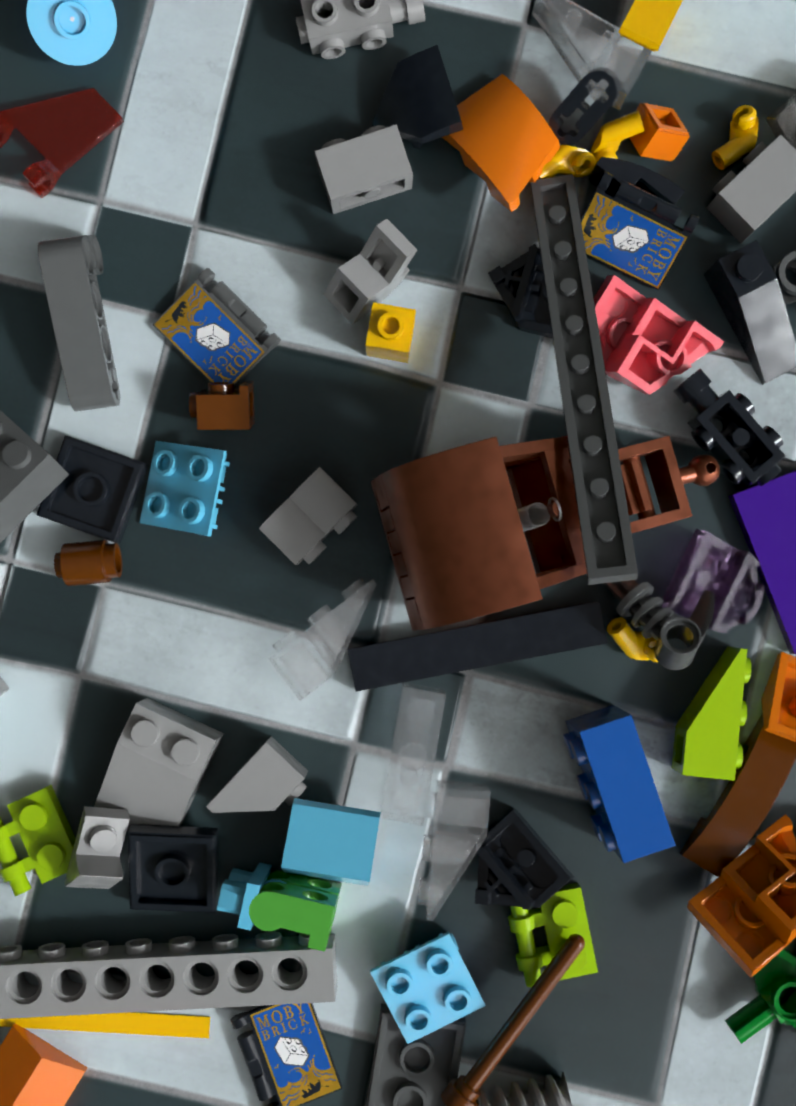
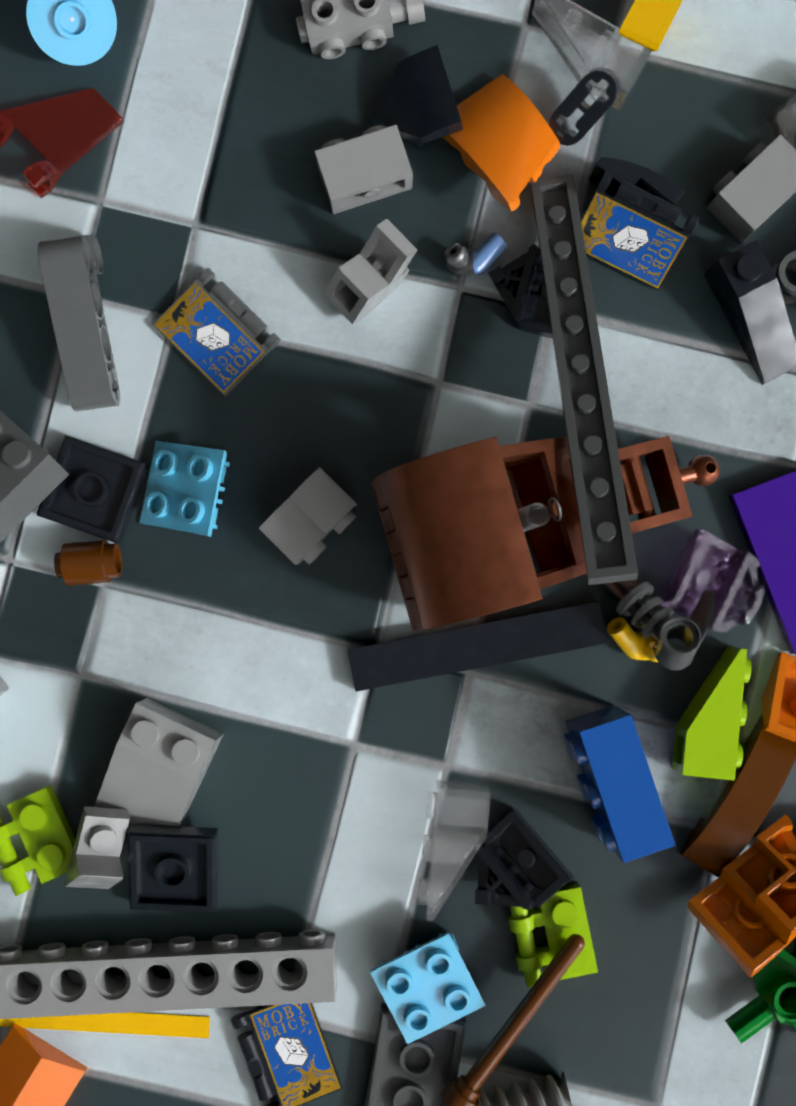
reddish brown brick [189,381,255,430] -> none
light grey slope [206,736,308,813] -> none
bright green hips [217,863,342,952] -> none
clear slope [268,578,377,701] -> none
medium azure slope [281,798,381,886] -> none
yellow brick [365,302,416,363] -> none
clear brick [380,682,446,826] -> none
yellow arm [537,145,596,180] -> none
yellow arm [591,110,645,163] -> none
coral slope [594,275,724,395] -> none
orange slope [629,103,690,161] -> none
black brick [673,368,786,487] -> none
yellow arm [711,105,759,170] -> none
none -> arm [444,233,508,275]

